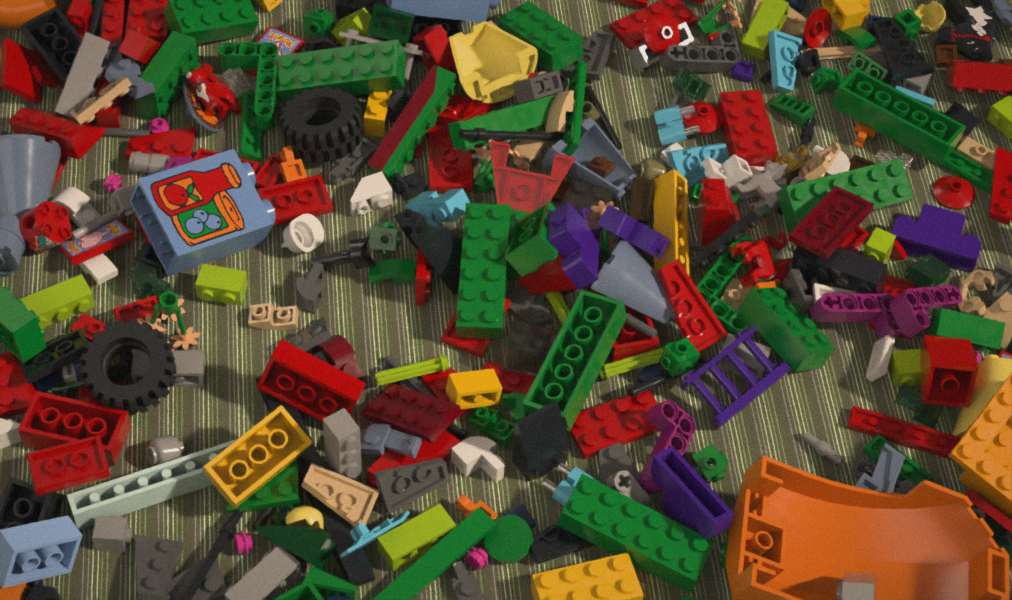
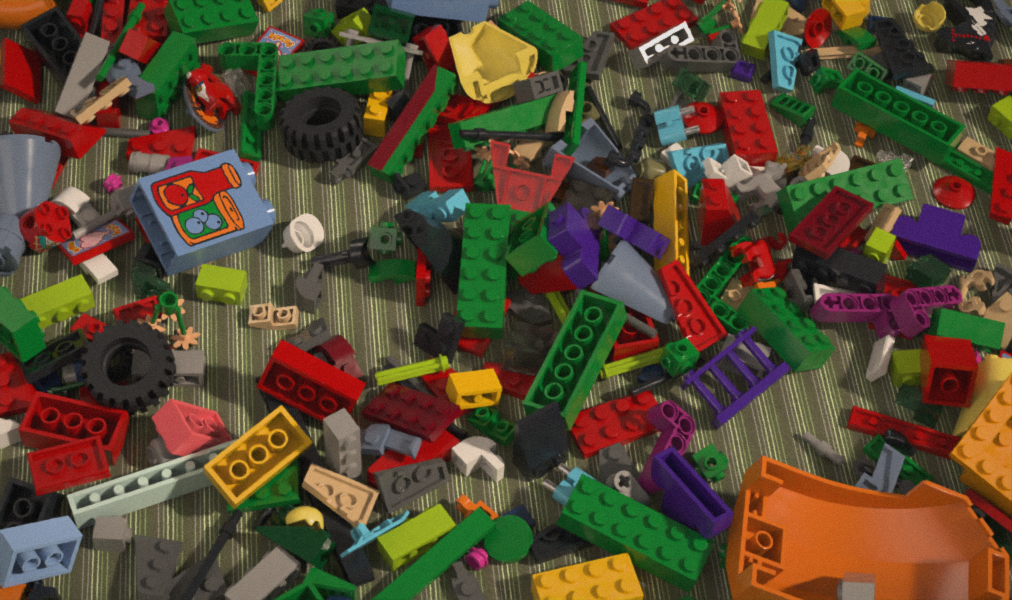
red tile [31,65,58,89] -> none
dark pink plate [234,531,253,555] -> none
red tile [254,153,283,189] -> none
red plate [258,174,333,226] -> none
orange plate [279,146,307,182] -> none
white slope [350,171,392,217] -> none
green bracket [503,392,527,422] -> none
red dish [643,14,680,55] -> none
green brick [893,9,922,41] -> none
reddish brown plate [935,45,958,67] -> none
black panel [944,102,980,136] -> none
none -> green bar [95,2,145,82]
none -> coral slope [151,398,233,457]
none -> black plate [413,312,465,364]
none -> black bar [604,90,655,169]
none -> tan plate [864,202,902,242]
none -> black arm [884,429,916,457]

